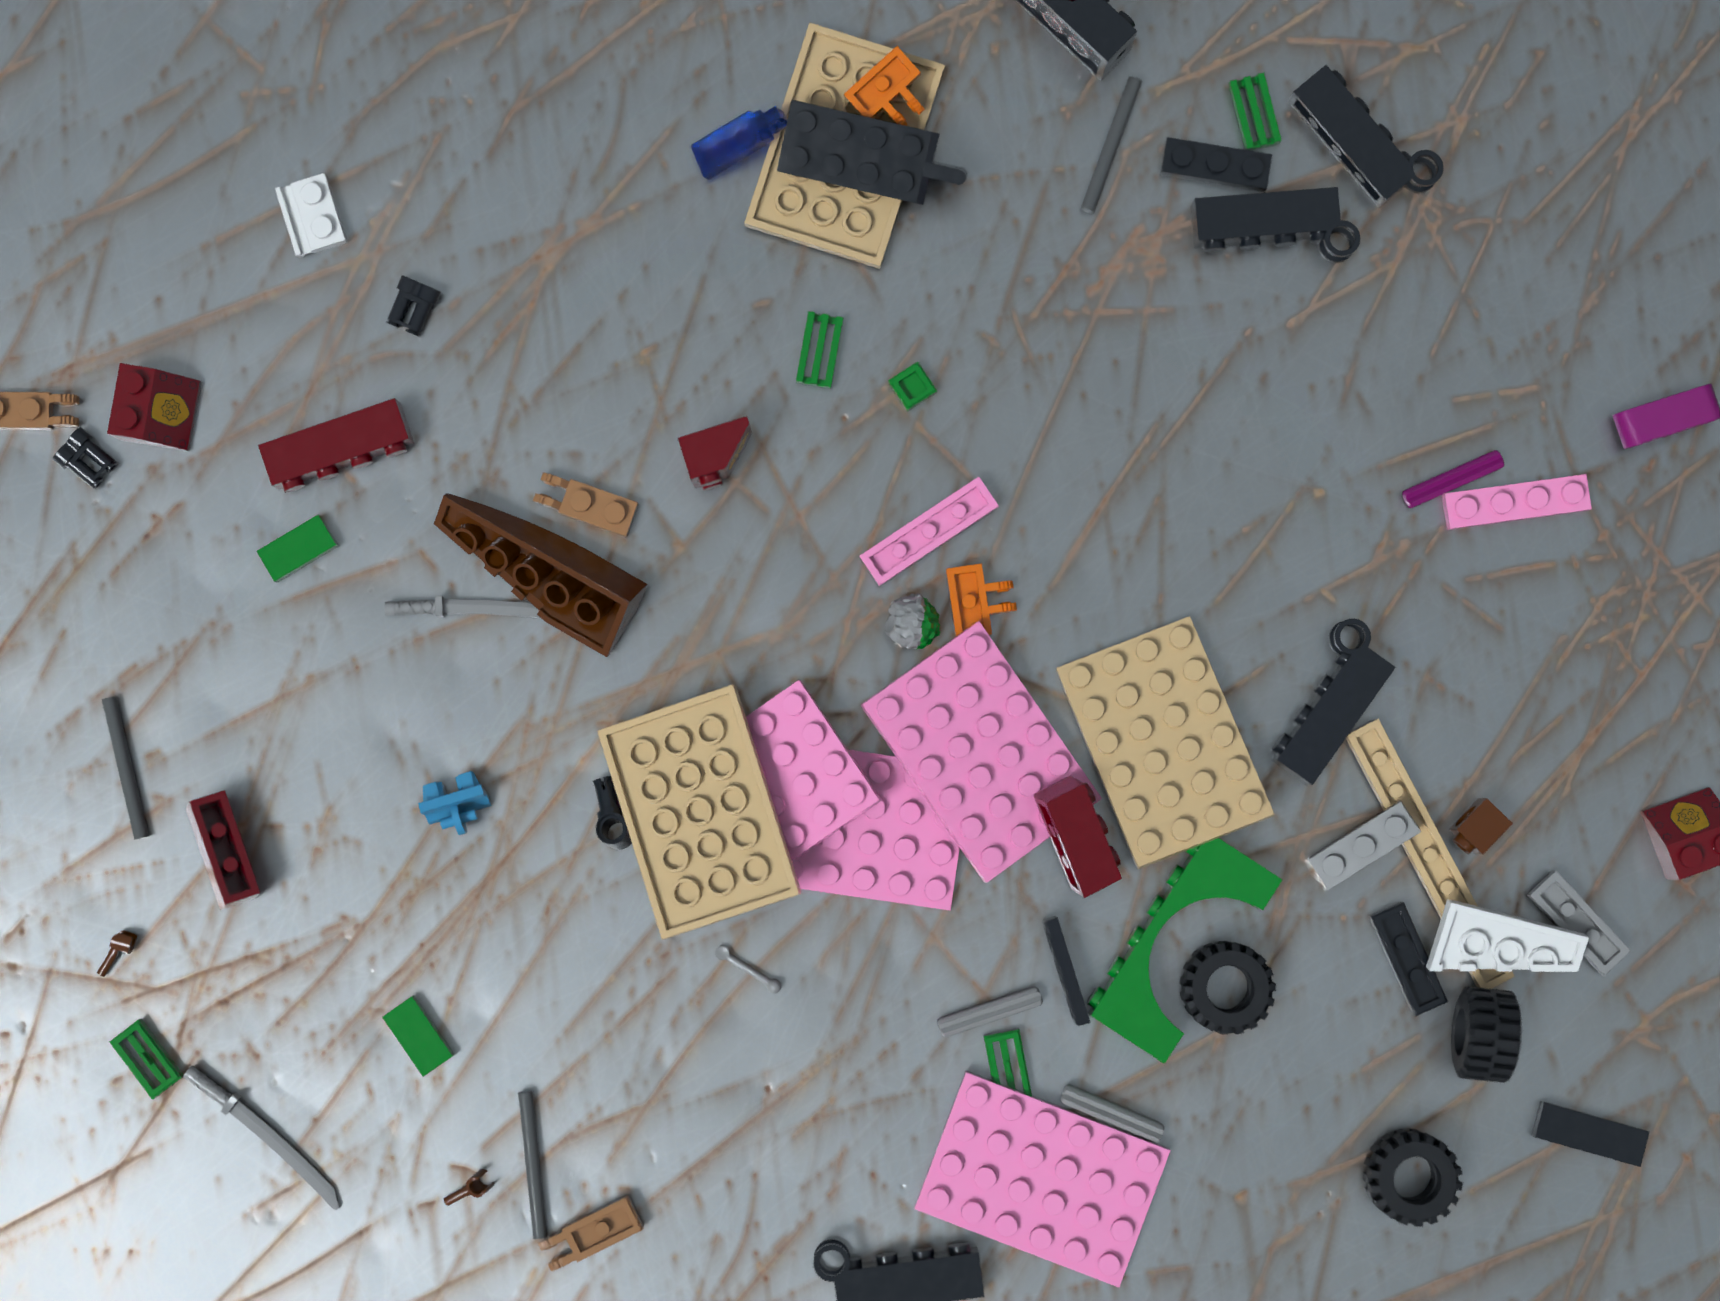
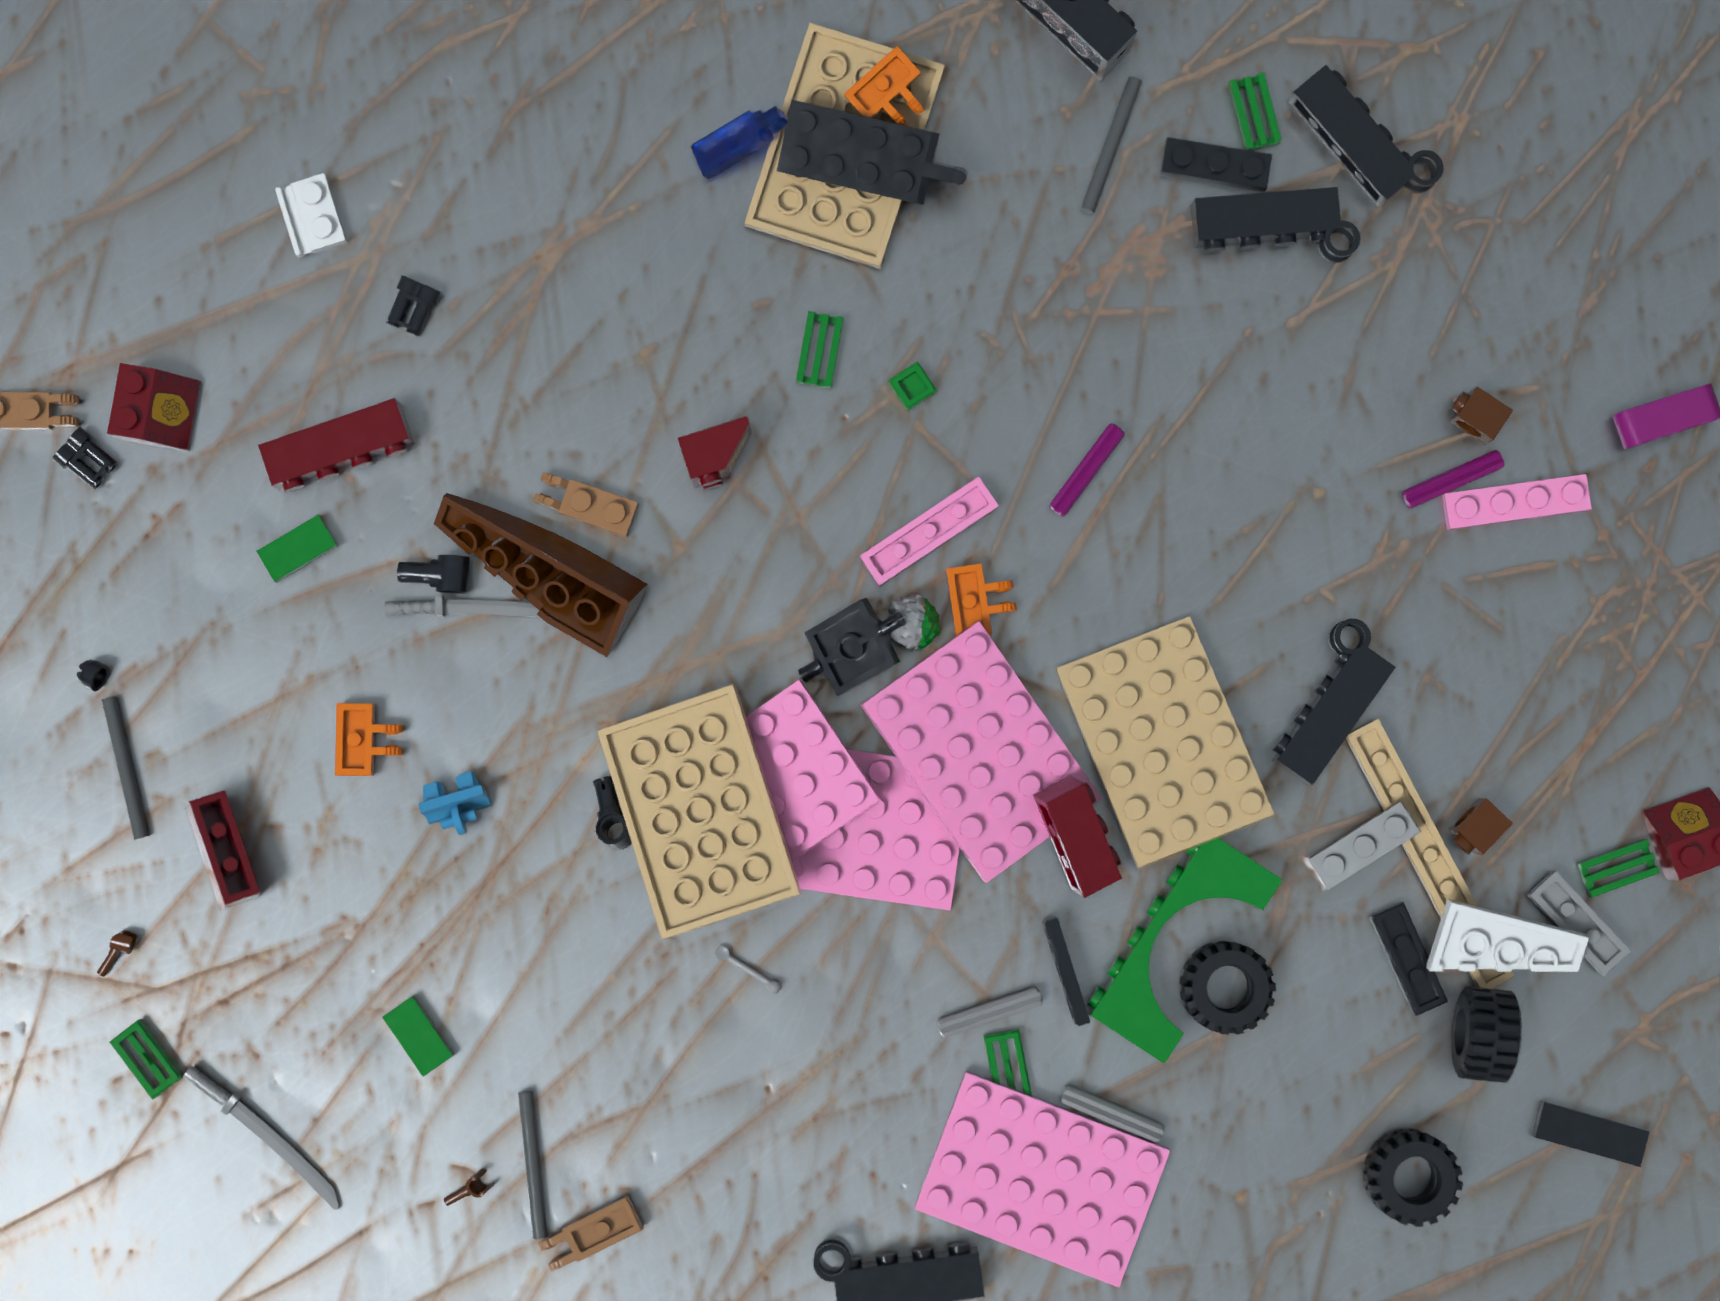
none -> black hinge [77,659,109,691]
none -> orange hinge [335,703,403,776]
none -> black pin [397,555,470,594]
none -> black plate [798,598,906,696]
none -> magenta axle [1049,423,1125,516]
none -> reddish brown brick [1450,387,1513,445]
none -> green tile [1577,839,1660,898]

